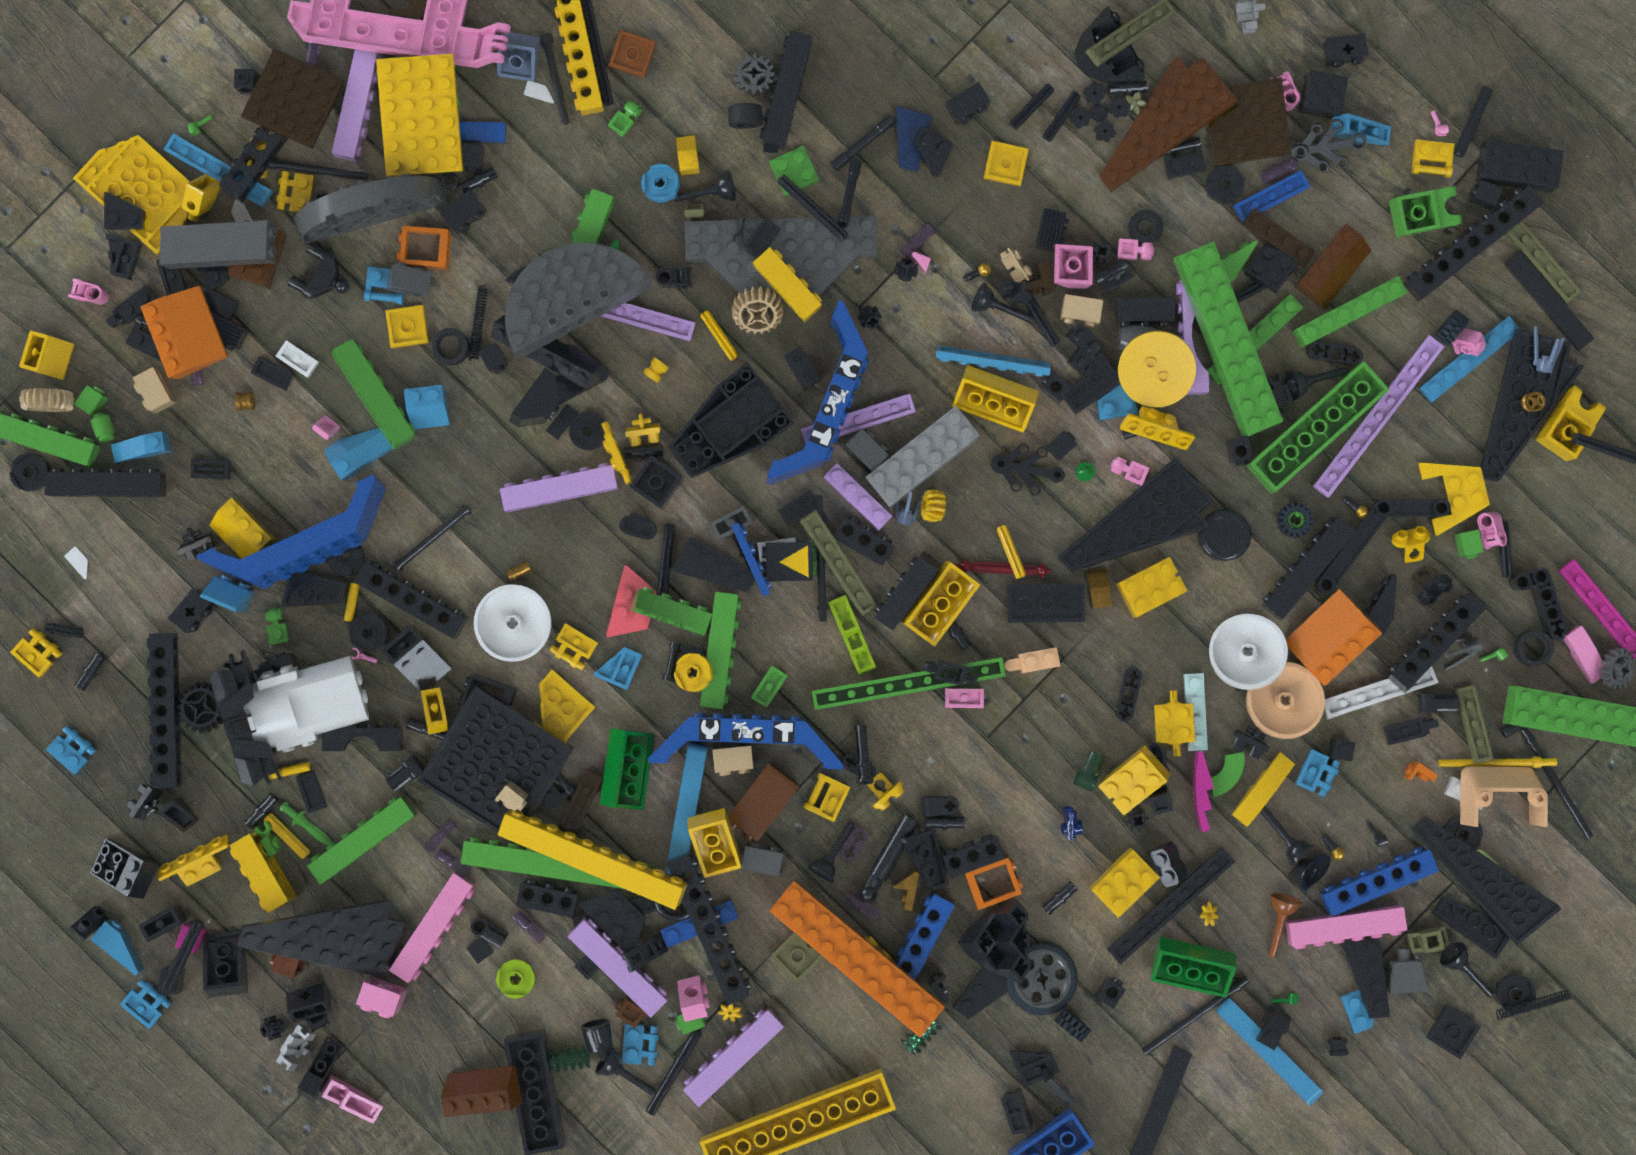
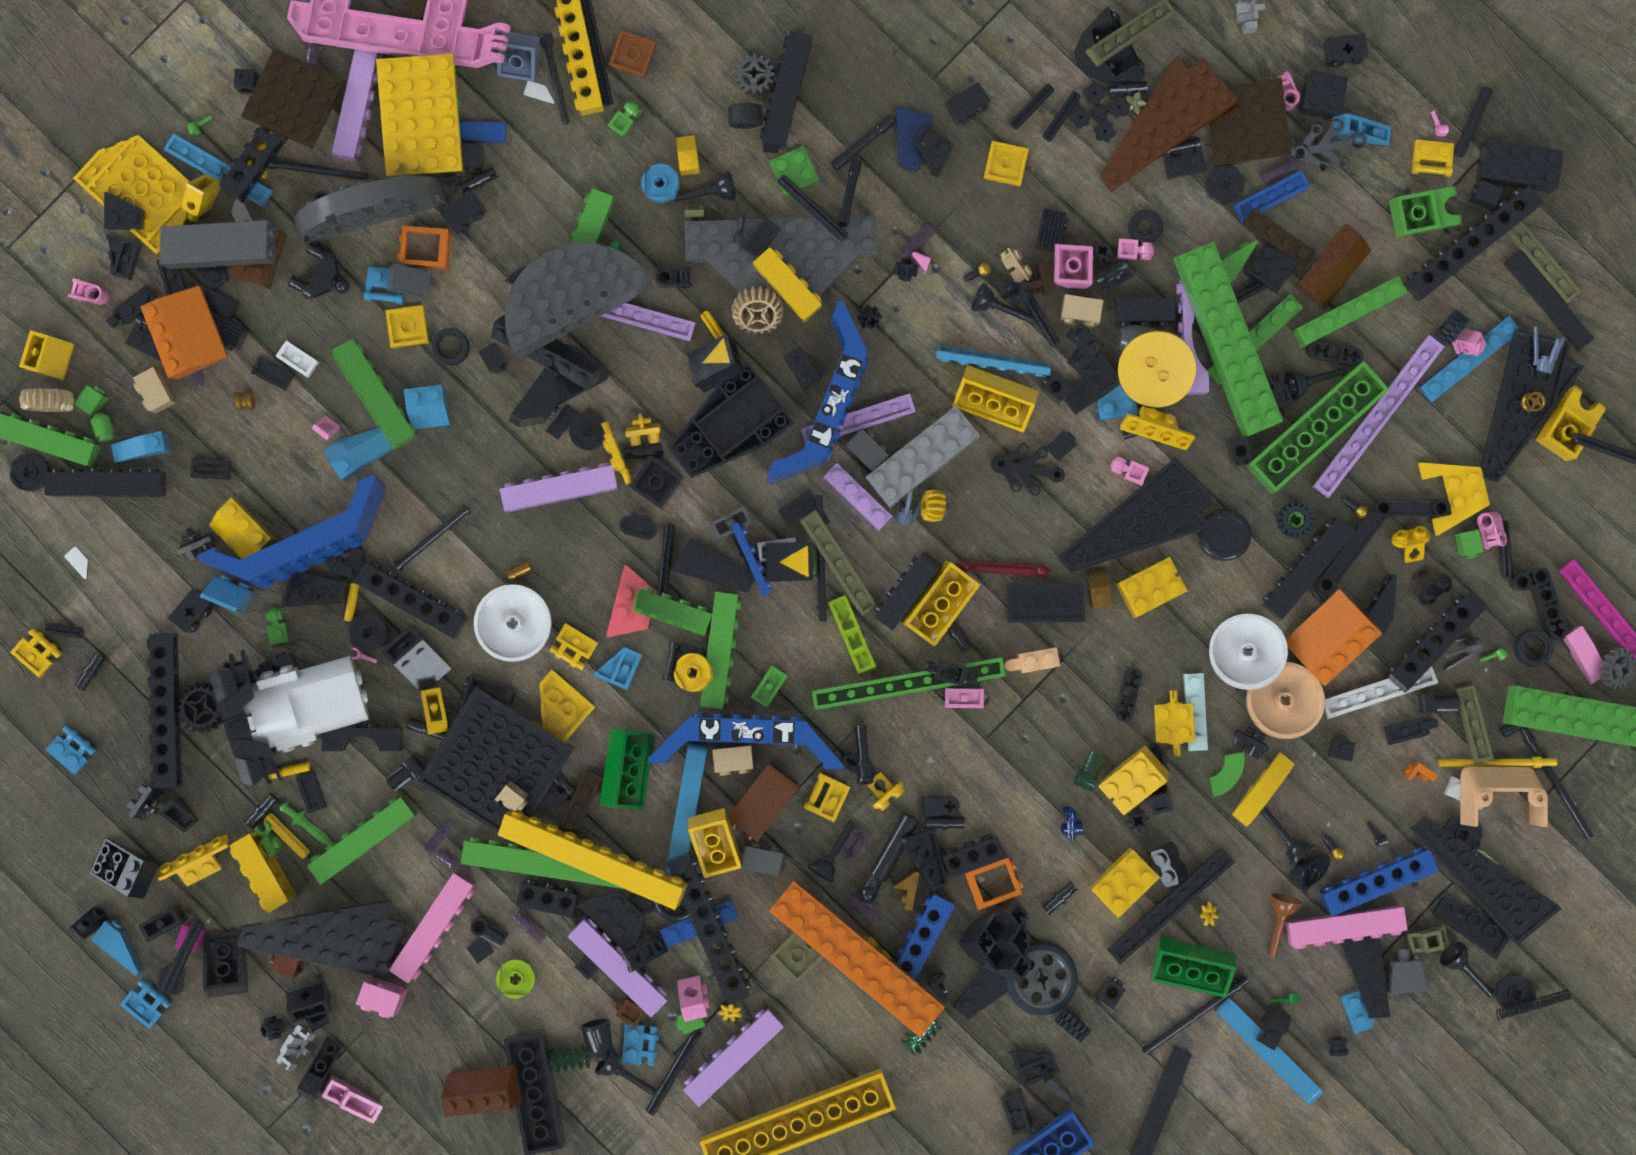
yellow plate [276,171,315,213] -> none
black piece [468,285,488,361] -> none
yellow wheel [643,357,669,384] -> none
black brick [833,516,894,567] -> none
yellow axle [997,525,1026,579] -> none
green tile [1075,462,1095,482] -> none
dark pink slope [1193,751,1214,832] -> none
dark azure plate [1295,749,1340,798] -> none
black plate [1426,1005,1480,1060] -> none
none -> black brick [688,333,744,392]

